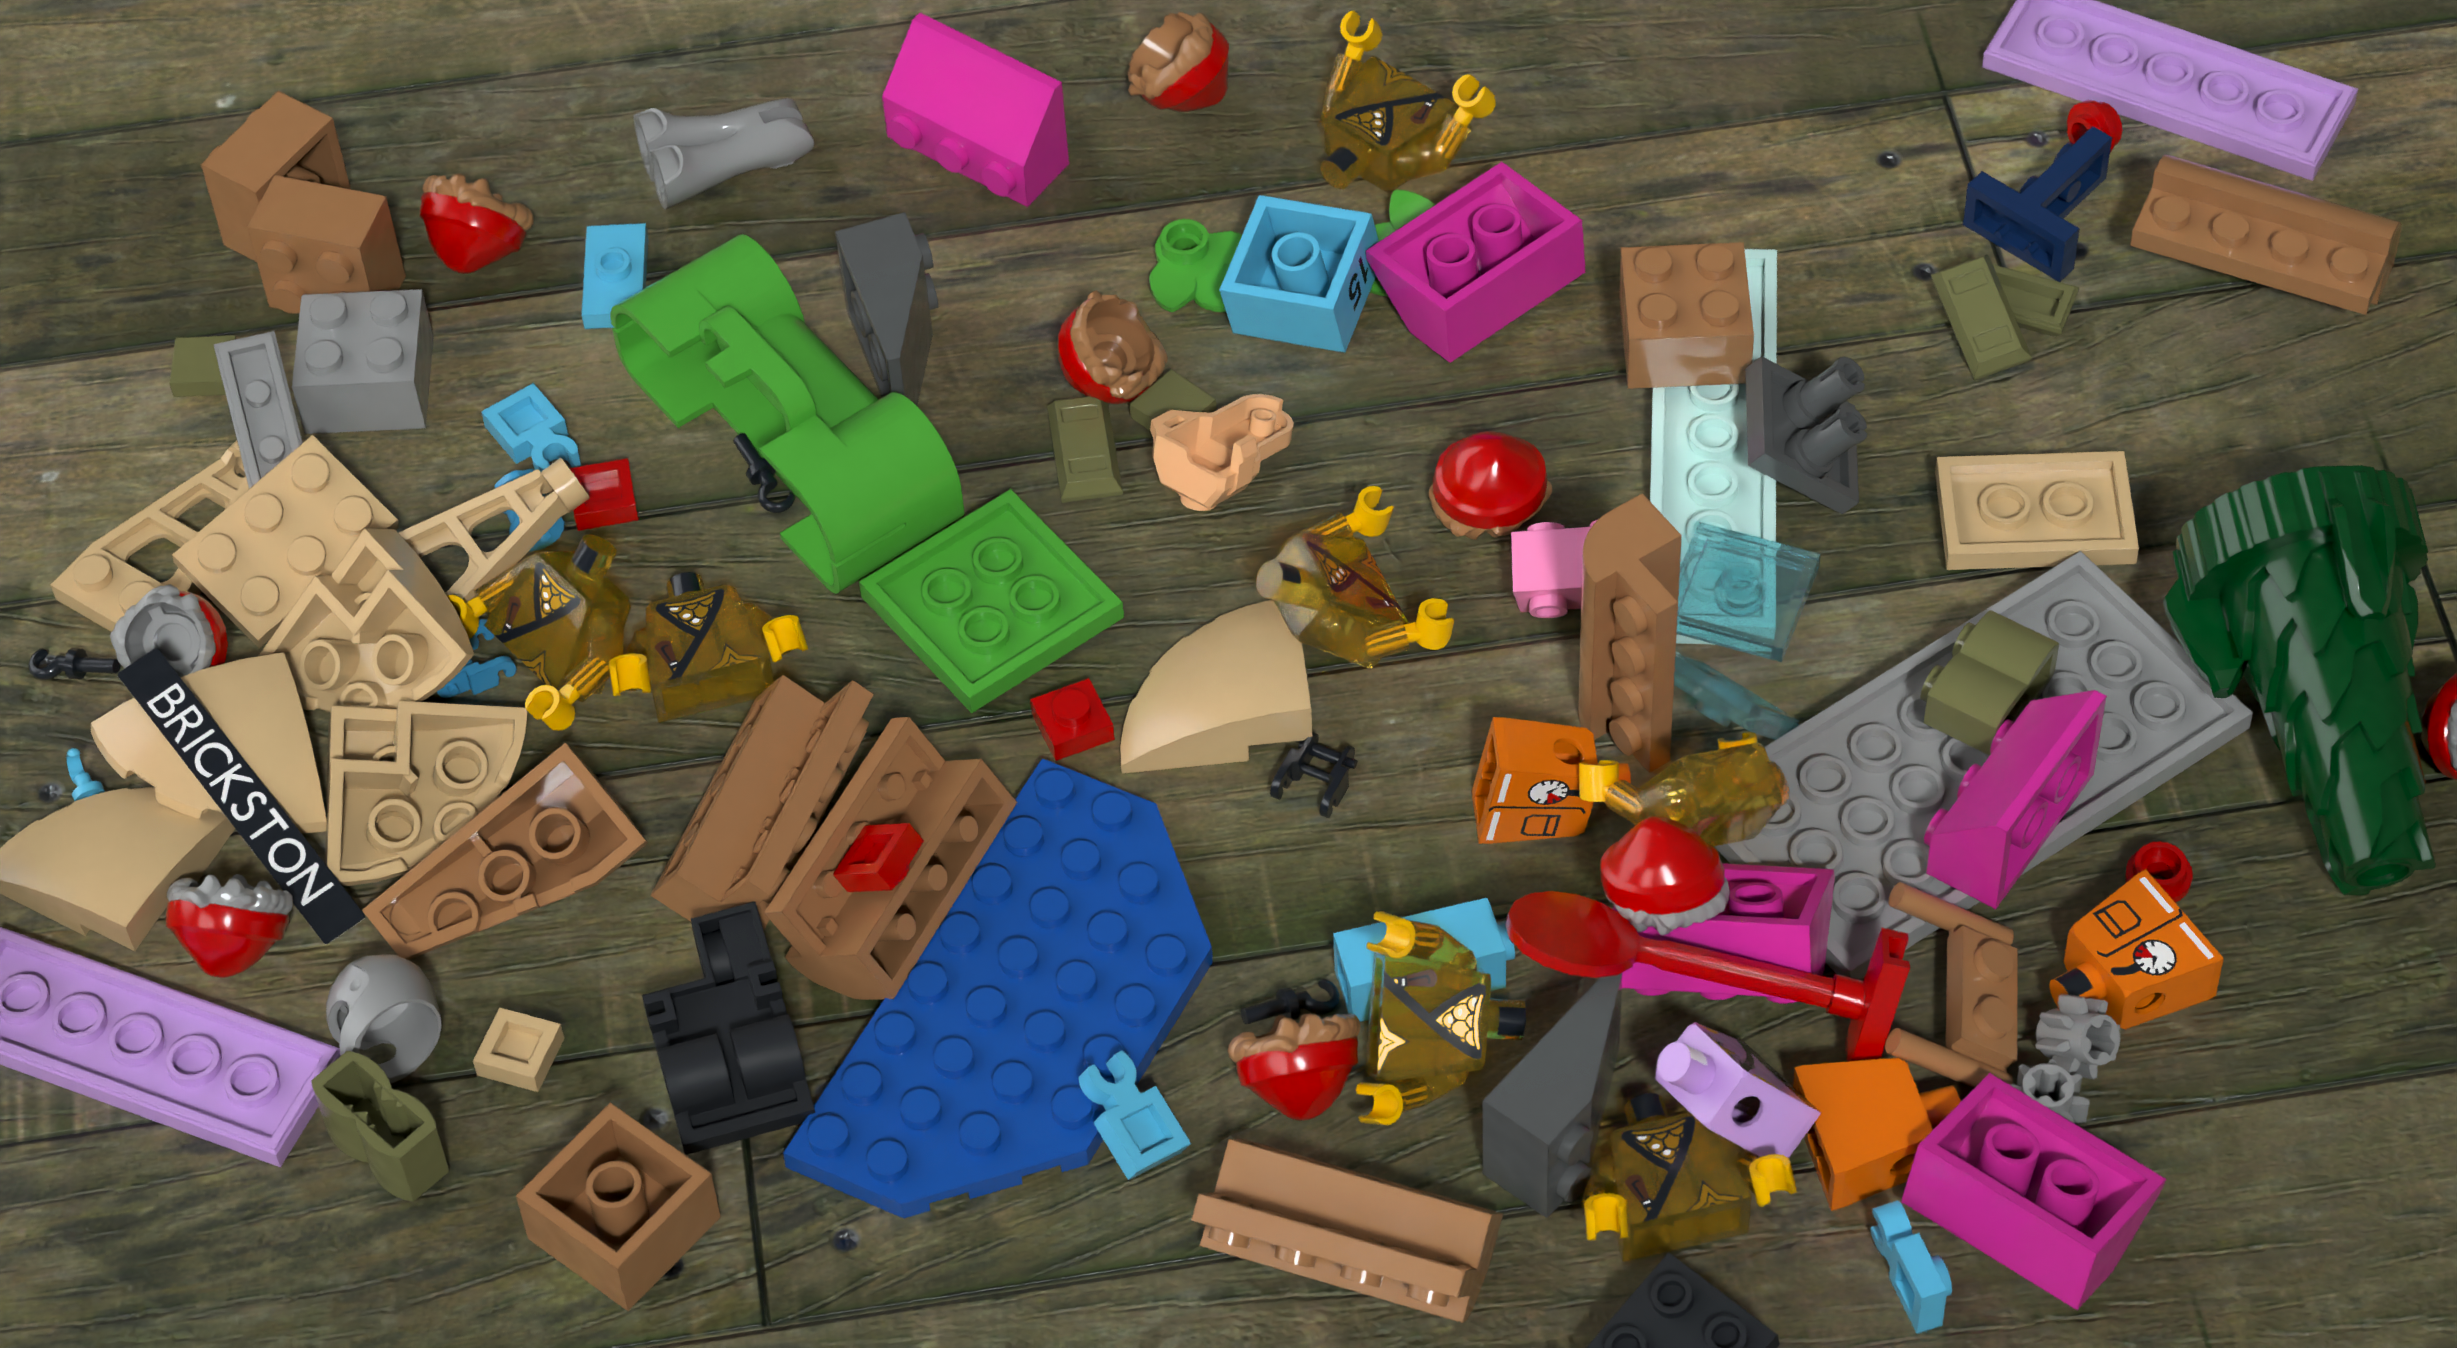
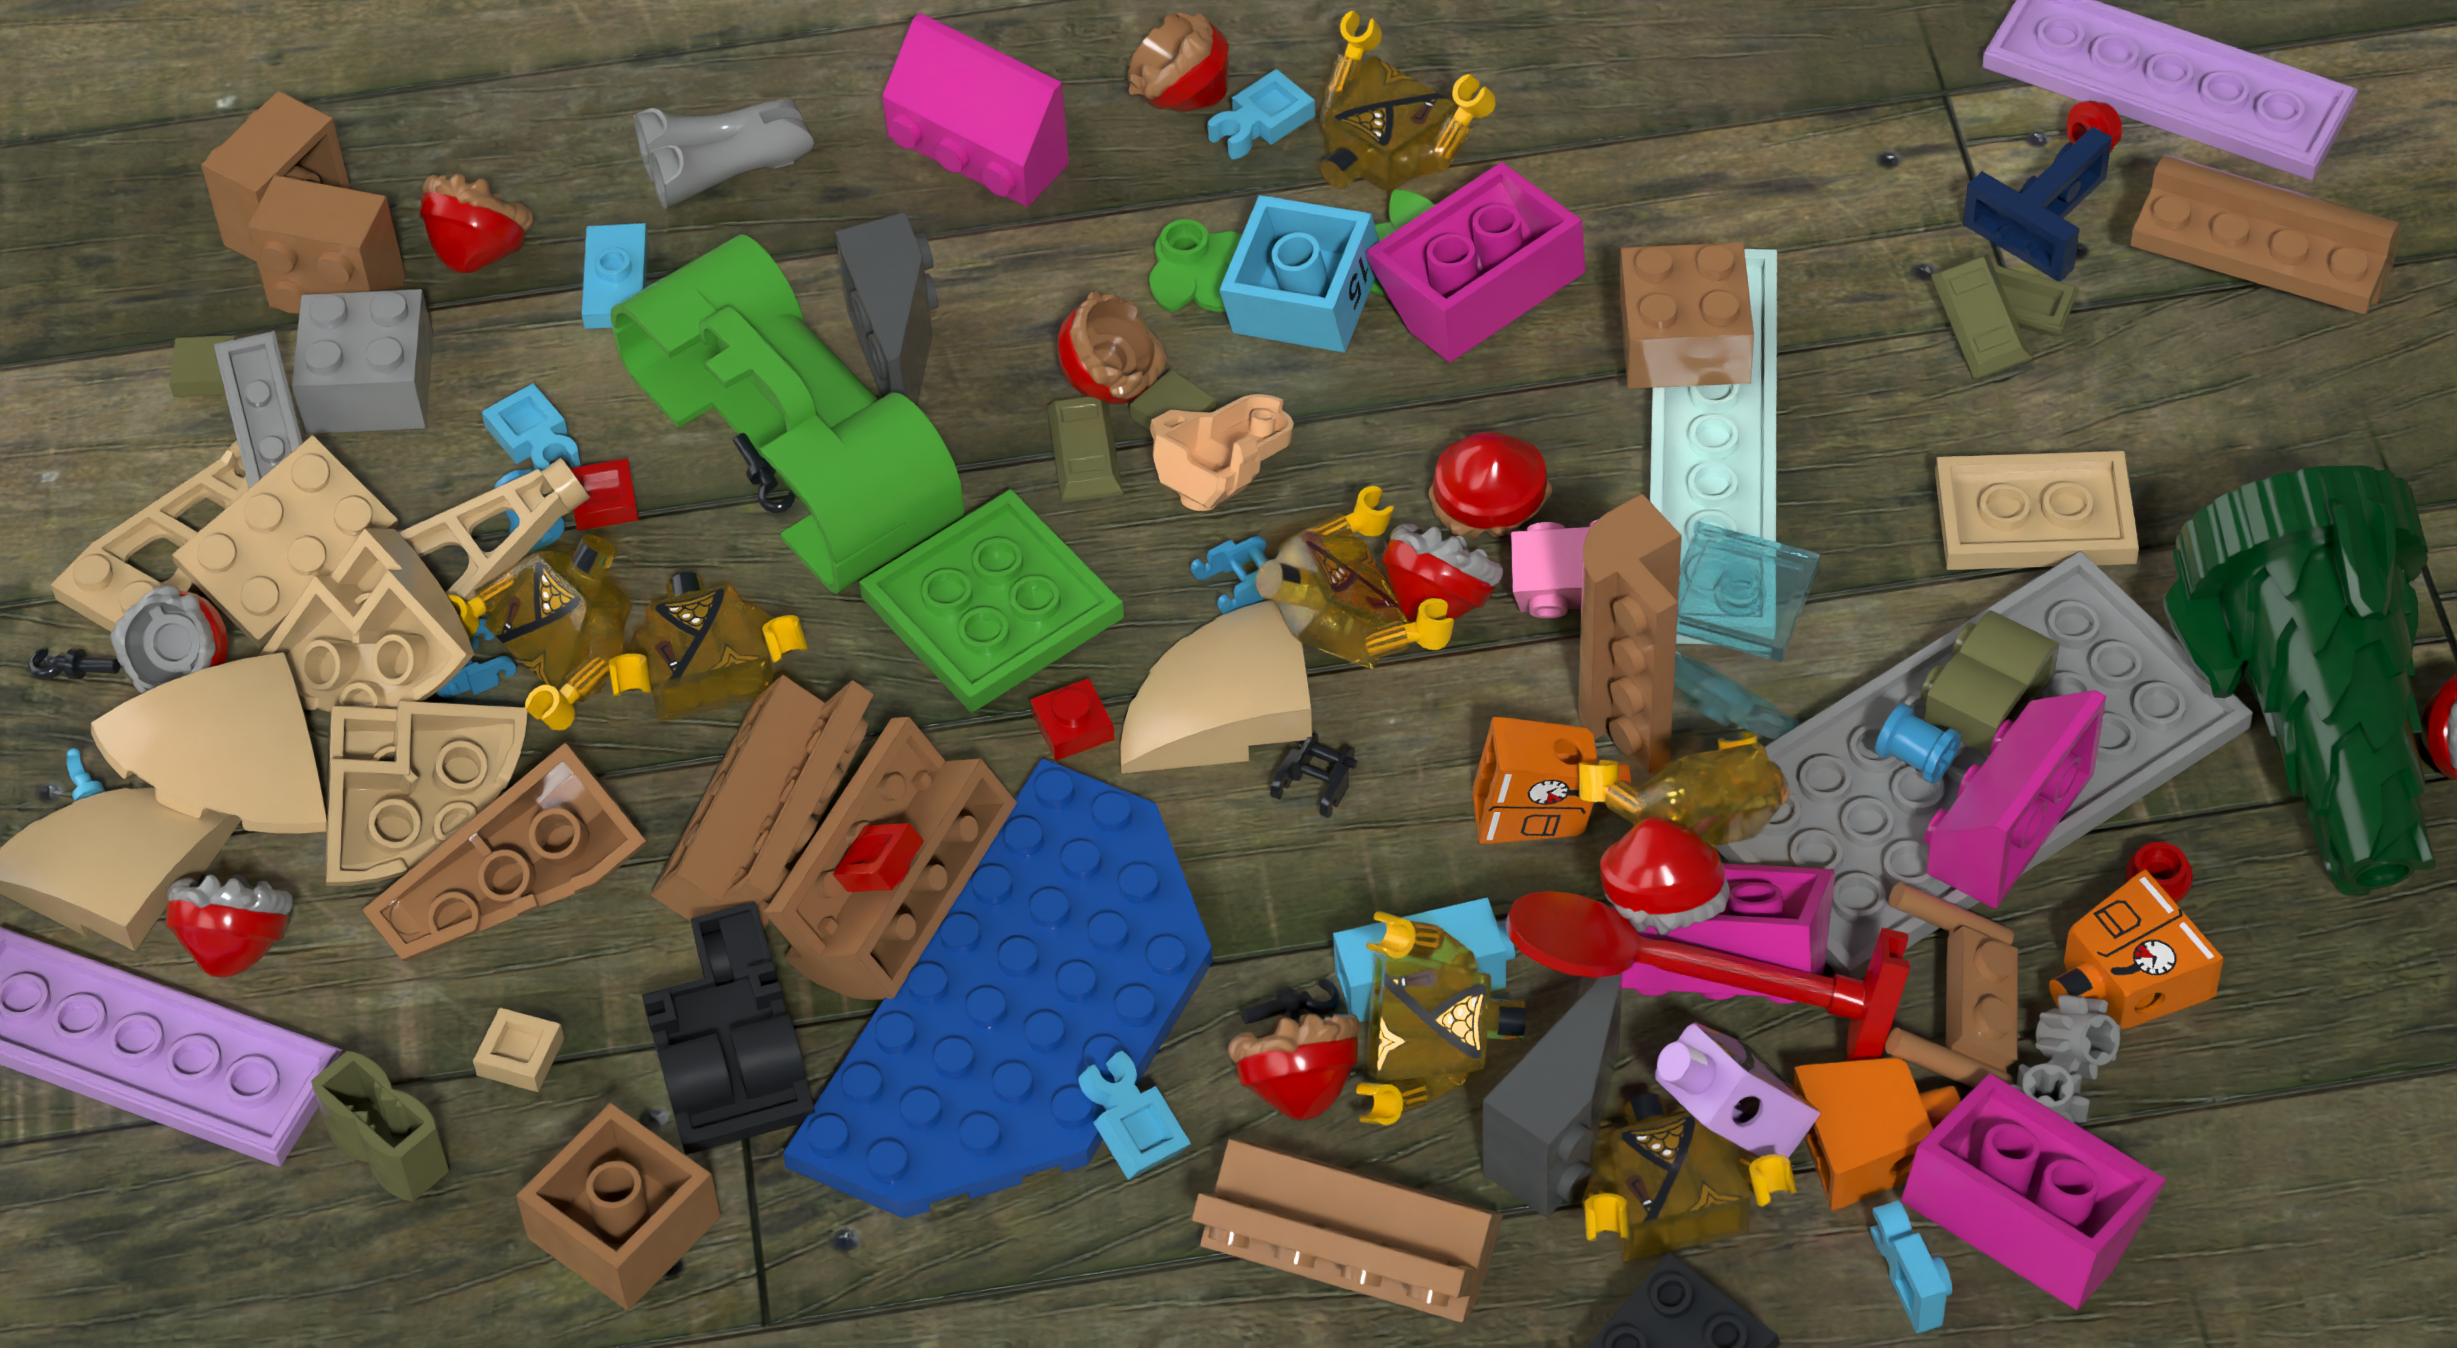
black sticker [118,648,365,944] -> none
light grey helmet [326,955,442,1084] -> none
dark grey plate [1745,356,1867,514] -> none
none -> dark azure piece [1190,536,1283,614]
none -> medium azure plate [1208,69,1315,160]
none -> red hair [1381,523,1503,623]
none -> dark azure bush [1875,703,1962,785]

